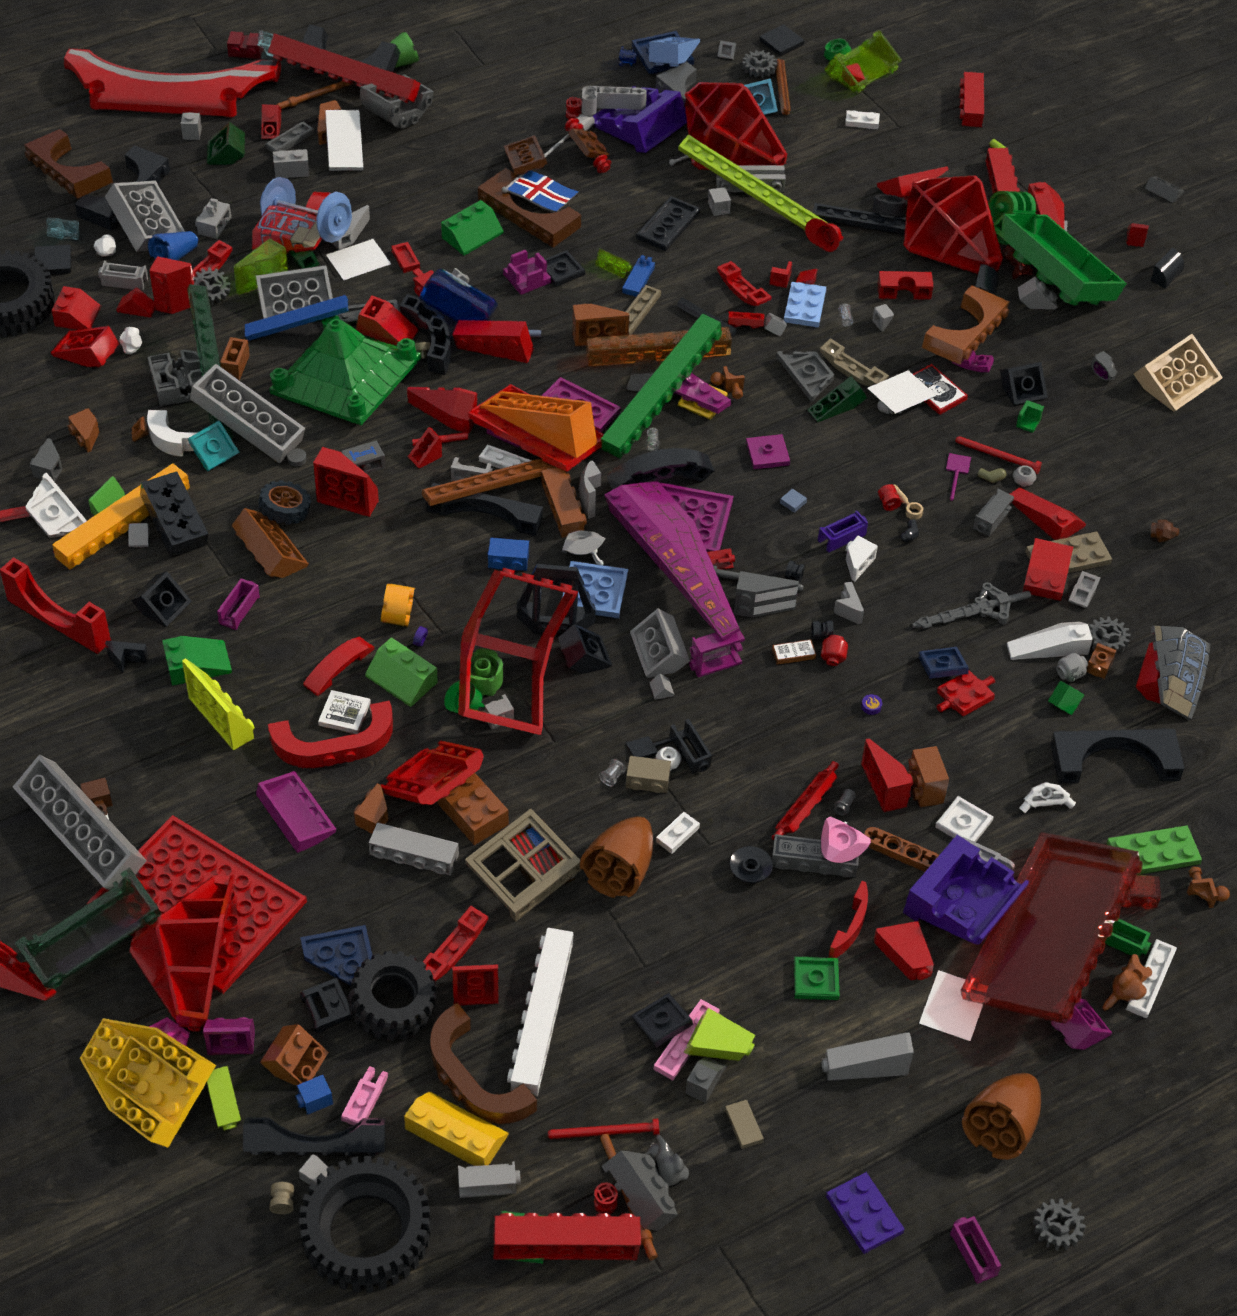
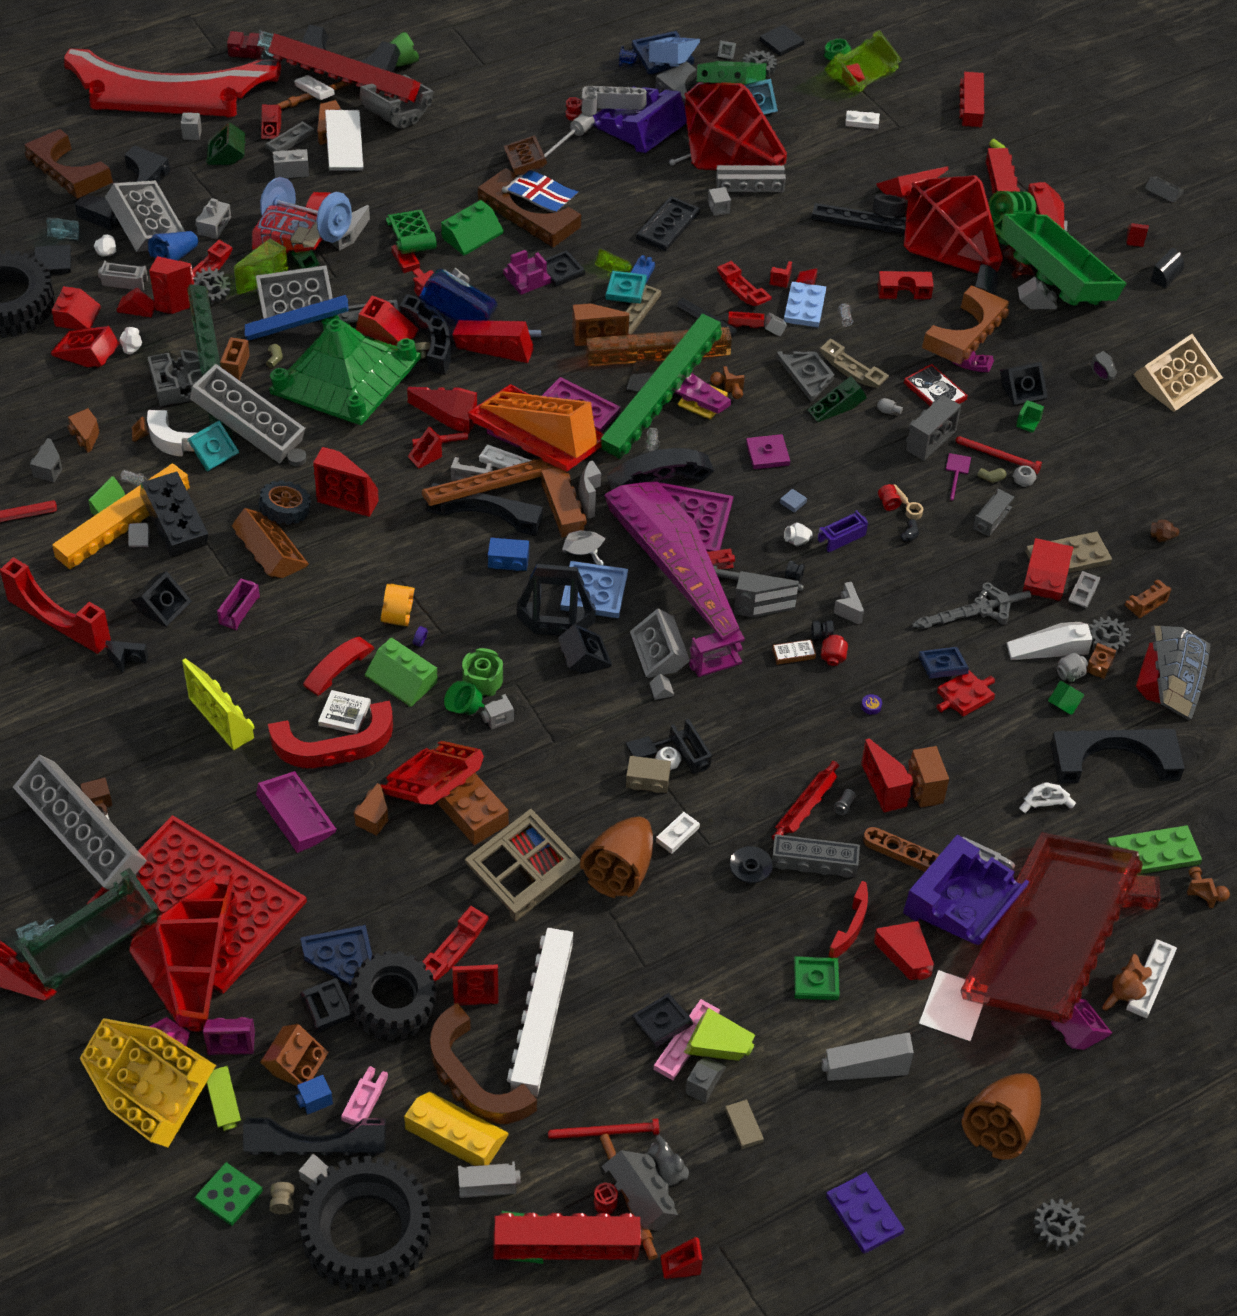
white wing [26,473,87,538] -> none
green slope [162,636,232,686] -> none
white sticker [326,239,391,280] -> none
dark grey brick [341,440,386,474] -> none
light grey brick [369,822,459,875] -> none
red window [458,568,578,735] -> none
reddish brown plate [565,118,611,173] -> none
clear bush [599,759,626,787] -> none
lime plate [678,135,826,230] -> none
dark orange axle [776,59,791,115] -> none
red piece [805,218,844,252] -> none
bright pink hat [821,817,871,863] -> none
white slope [846,536,878,582] -> none
white sticker [868,371,936,413] -> none
light grey slope [872,304,894,332] -> none
white tile [935,796,994,842] -> none
magenta window [950,1216,1001,1284] -> none
red wedge [1010,488,1086,540] -> none
green window [1090,911,1151,959] -> none
none -> clear light blue plate [16,919,58,951]
none -> clear pin [121,470,147,487]
none -> green tile [195,1162,263,1226]
none -> olive arm [266,344,283,368]
none -> white tile [295,75,335,100]
none -> green piece [386,210,437,254]
none -> teal tile [605,271,647,304]
none -> red slope [660,1237,703,1279]
none -> green brick [697,61,766,84]
none -> white rock [784,523,813,547]
none -> dark grey brick [906,395,961,461]
none -> dark orange hinge [1125,580,1171,619]

